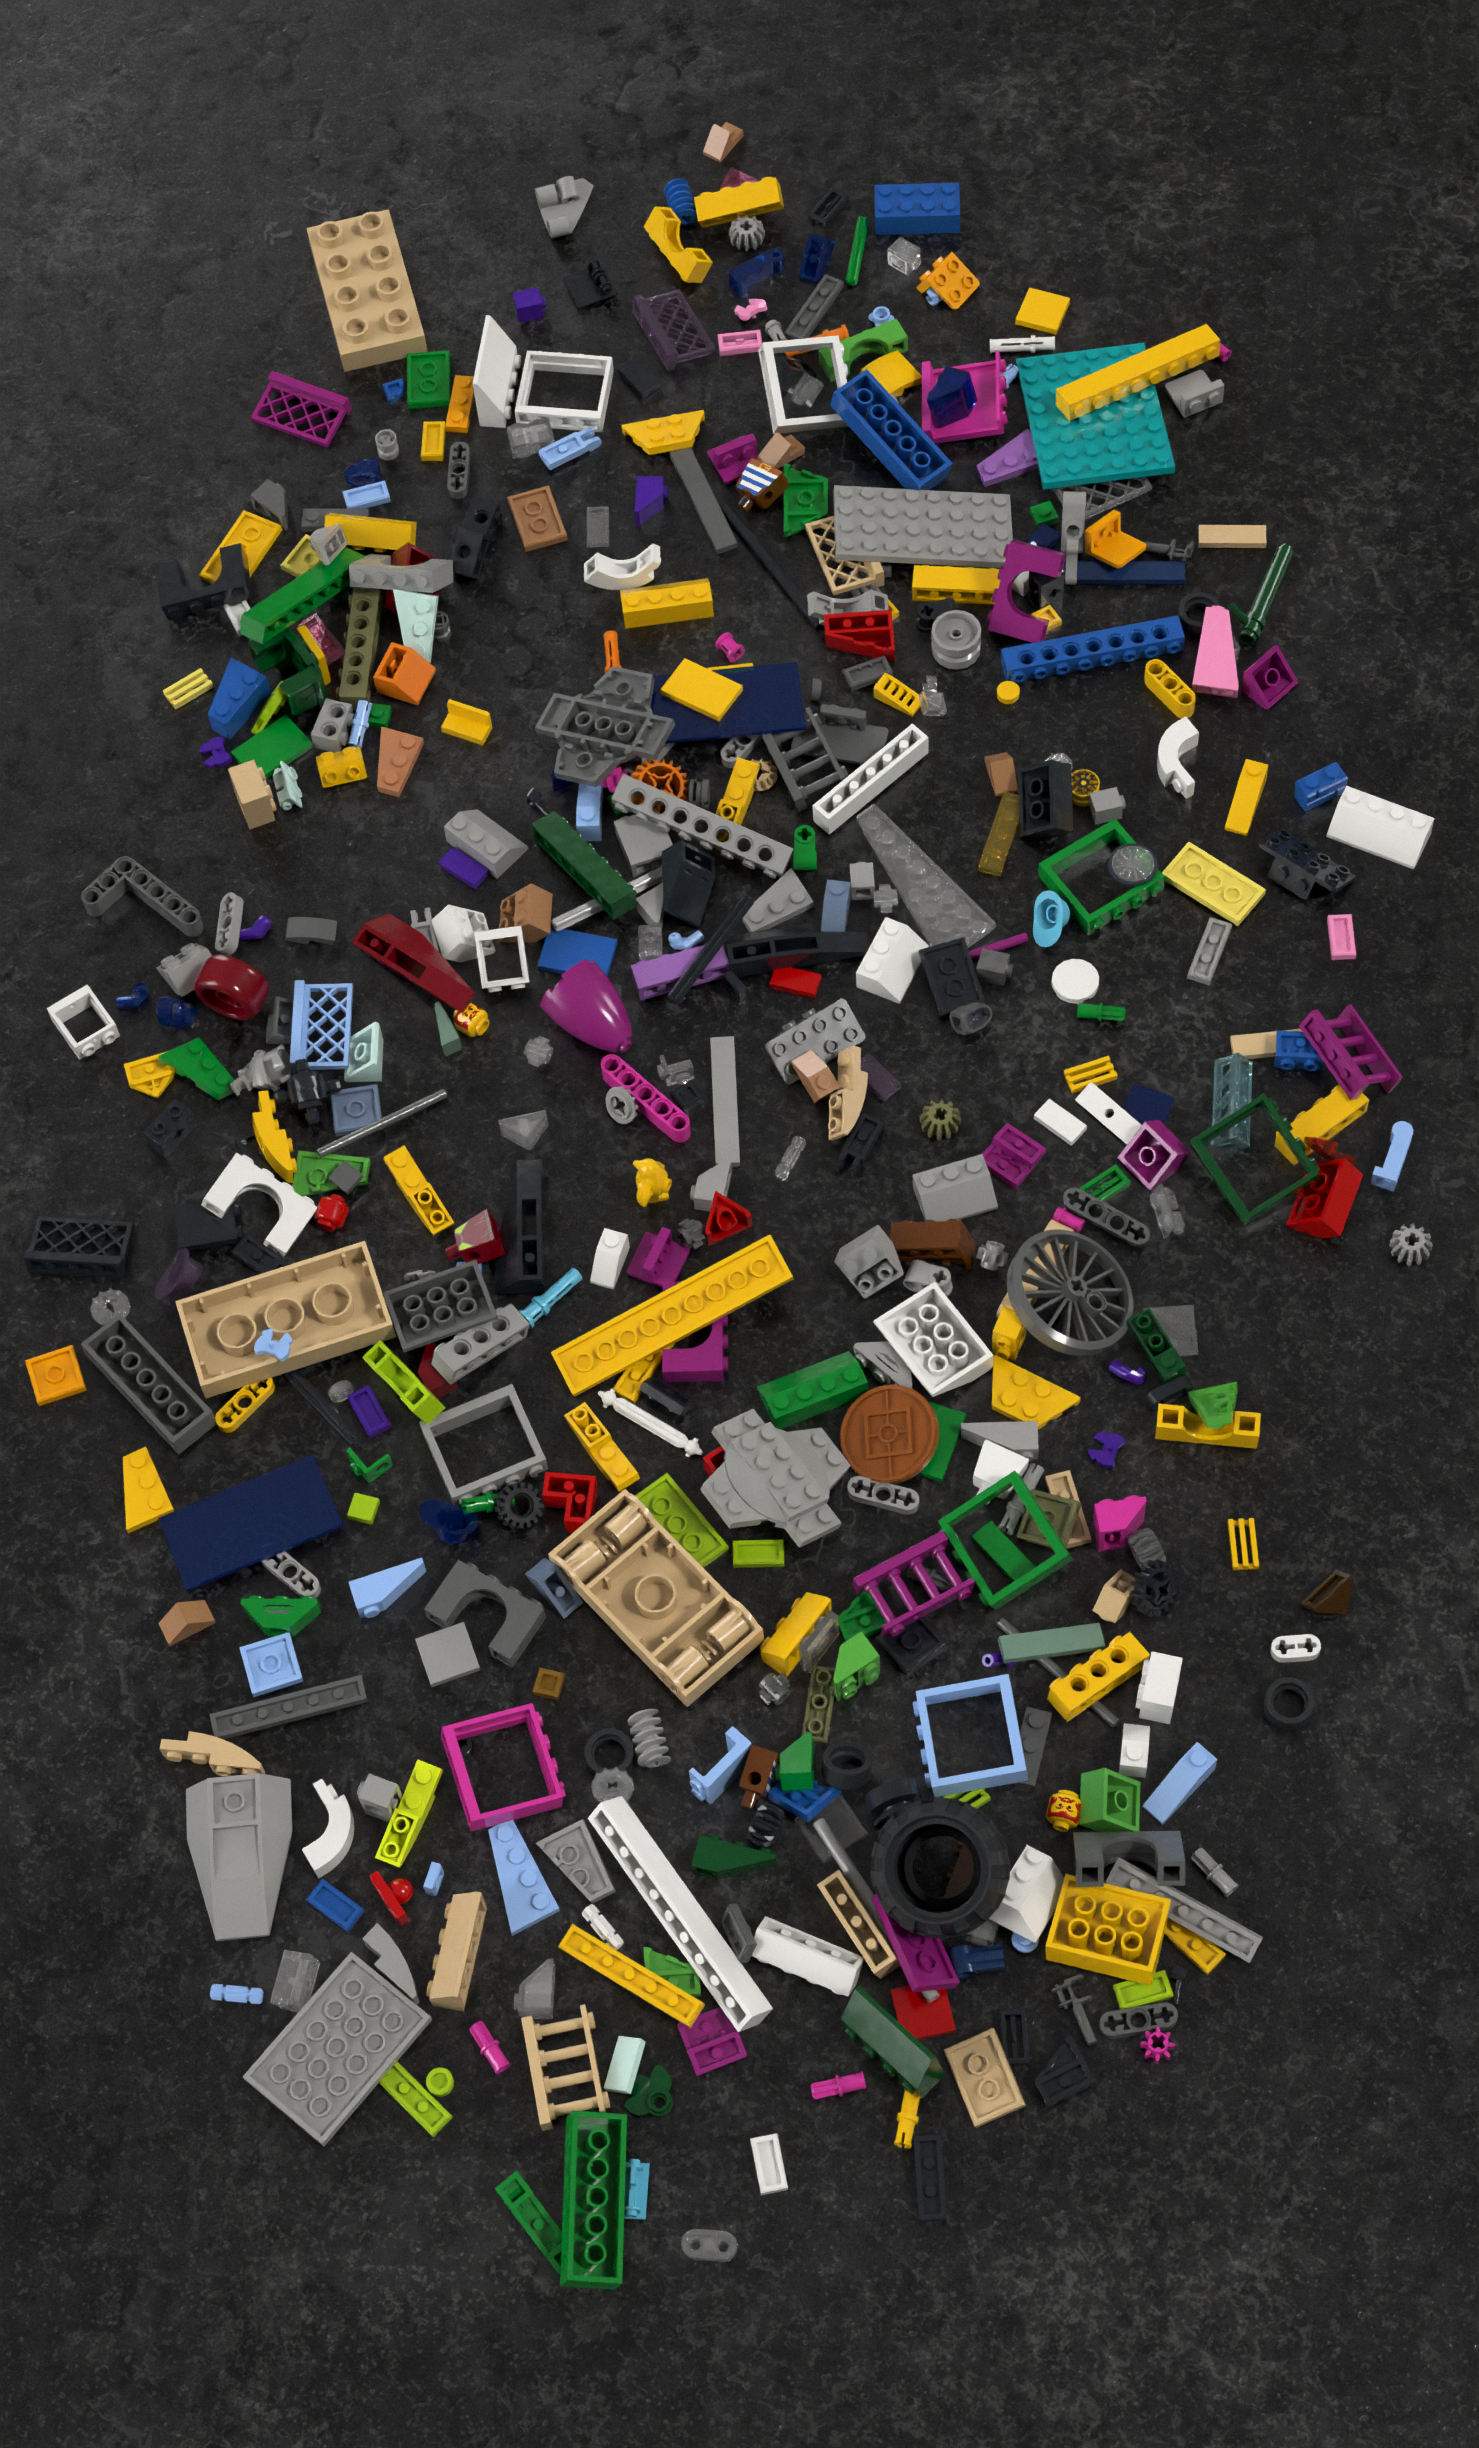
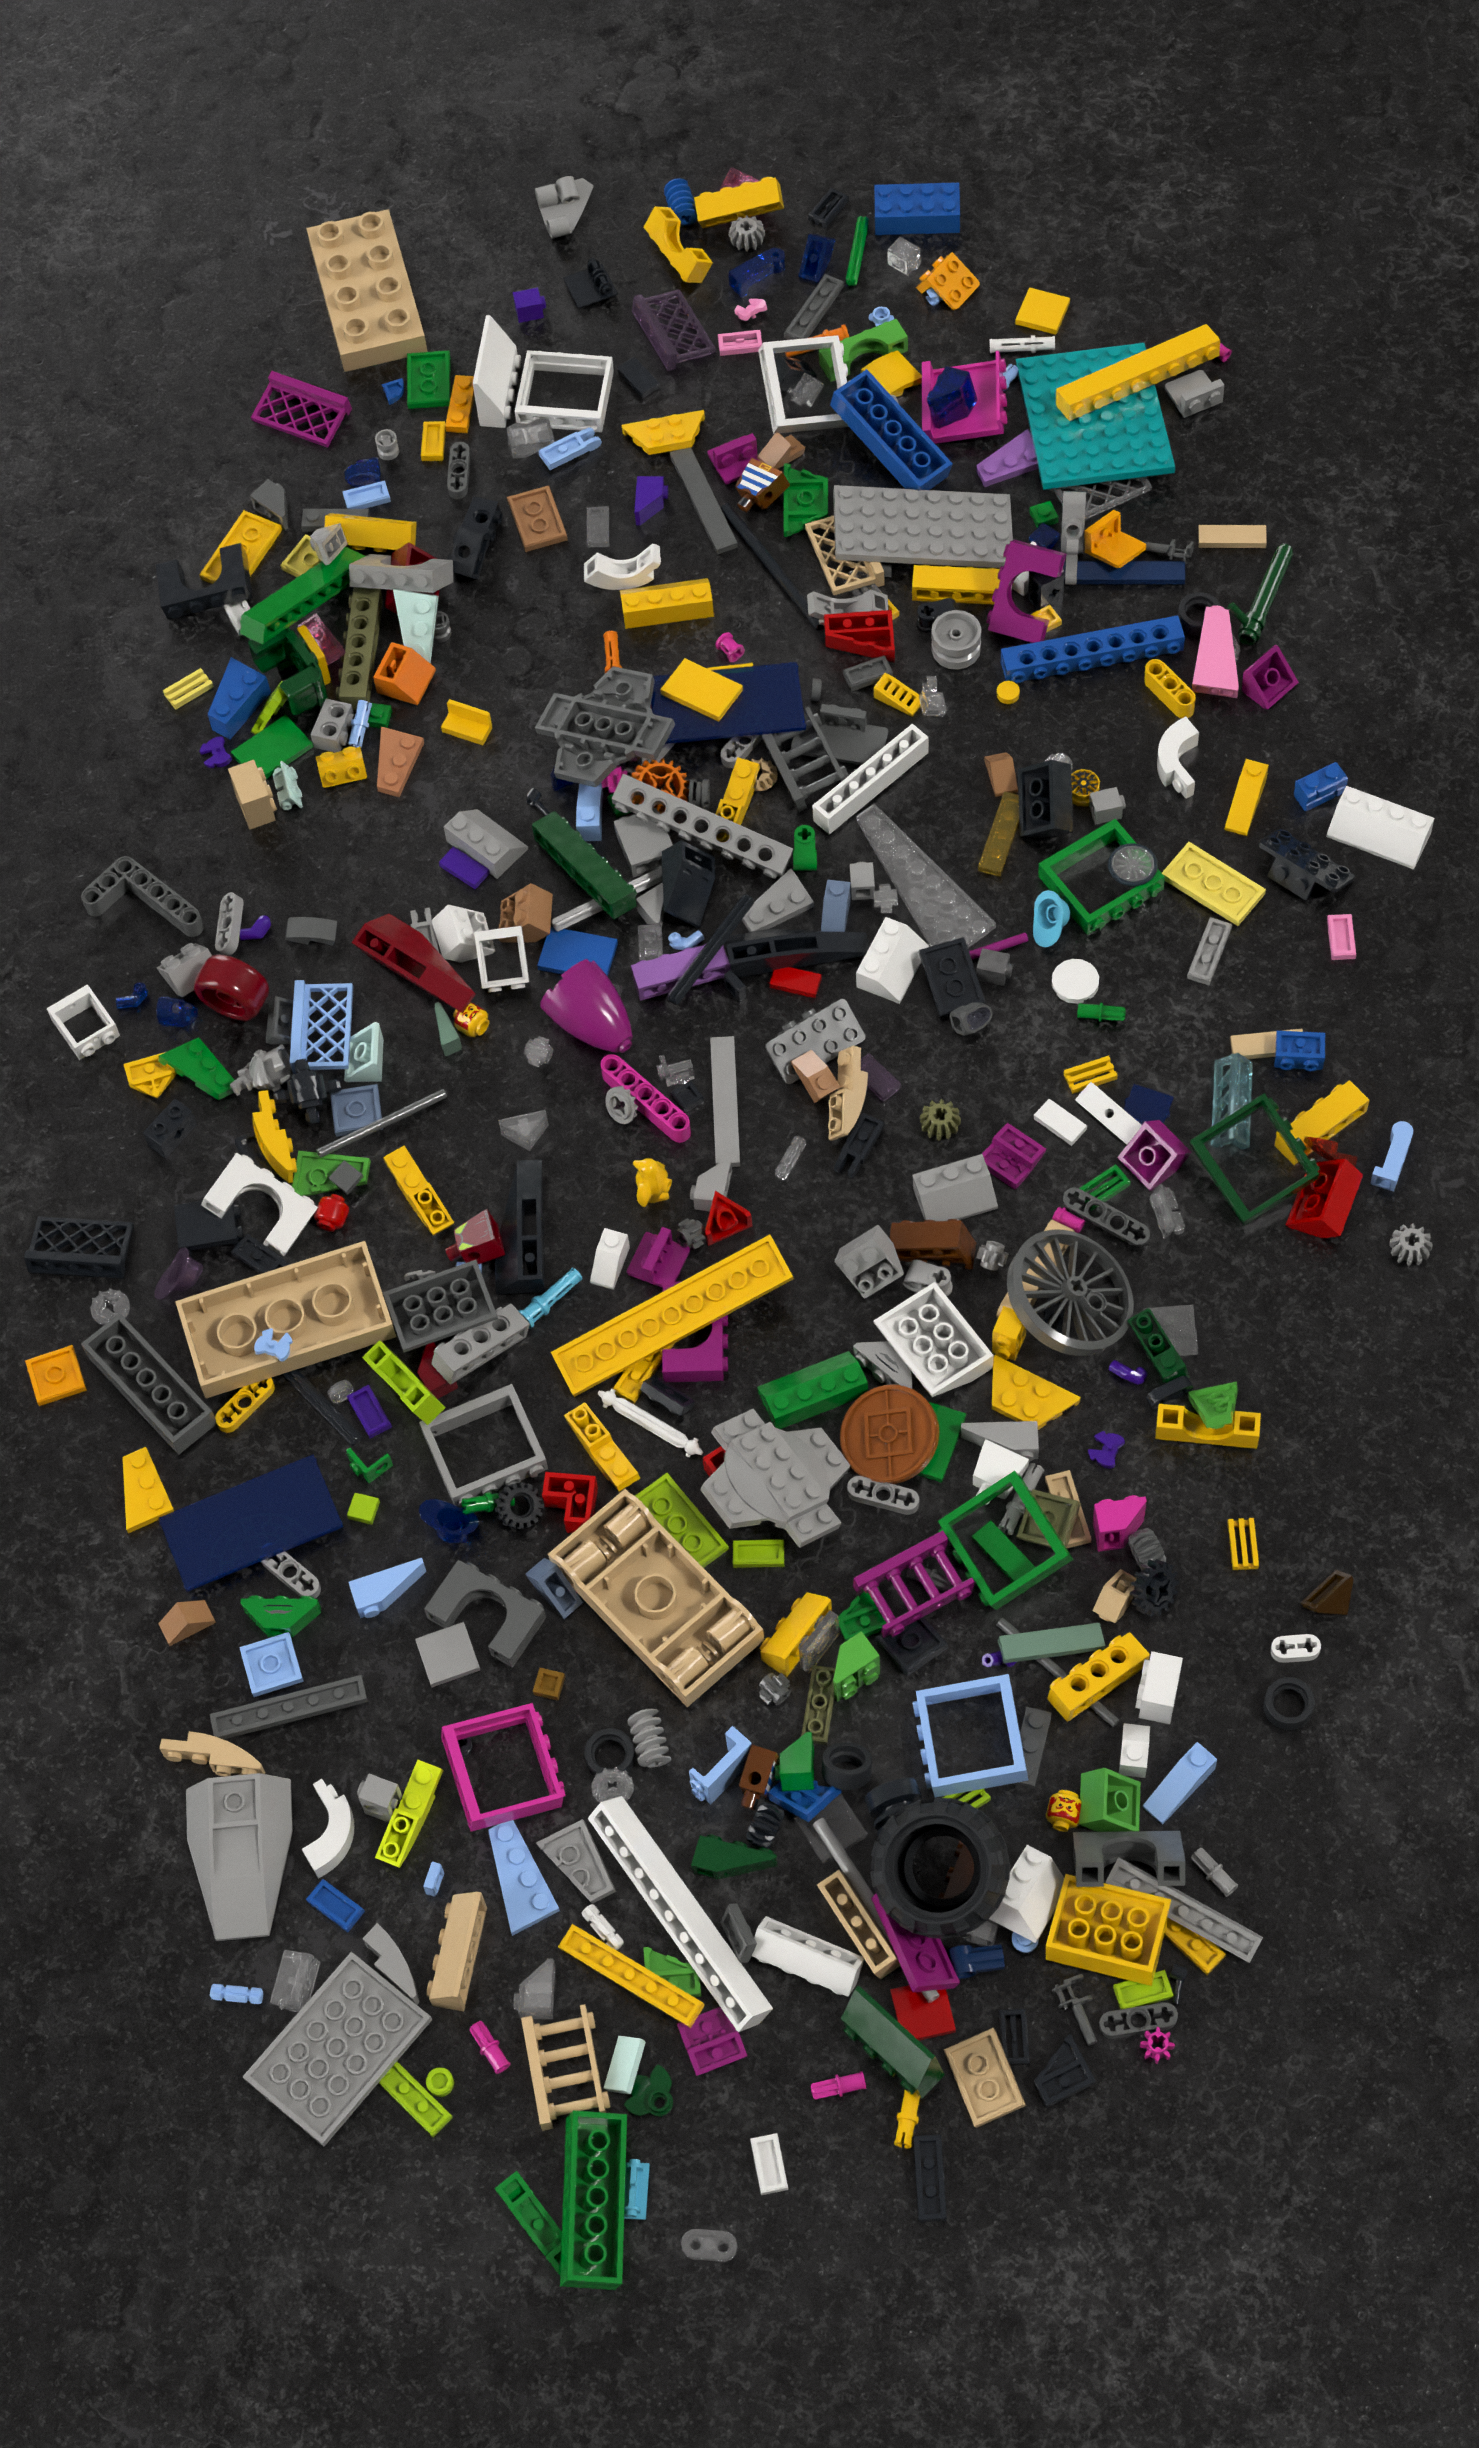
red tile [370,1871,413,1926] -> none
slope [703,122,744,163] -> none
light grey pin [765,320,787,341] -> none
magenta fence [1299,1004,1403,1100] -> none

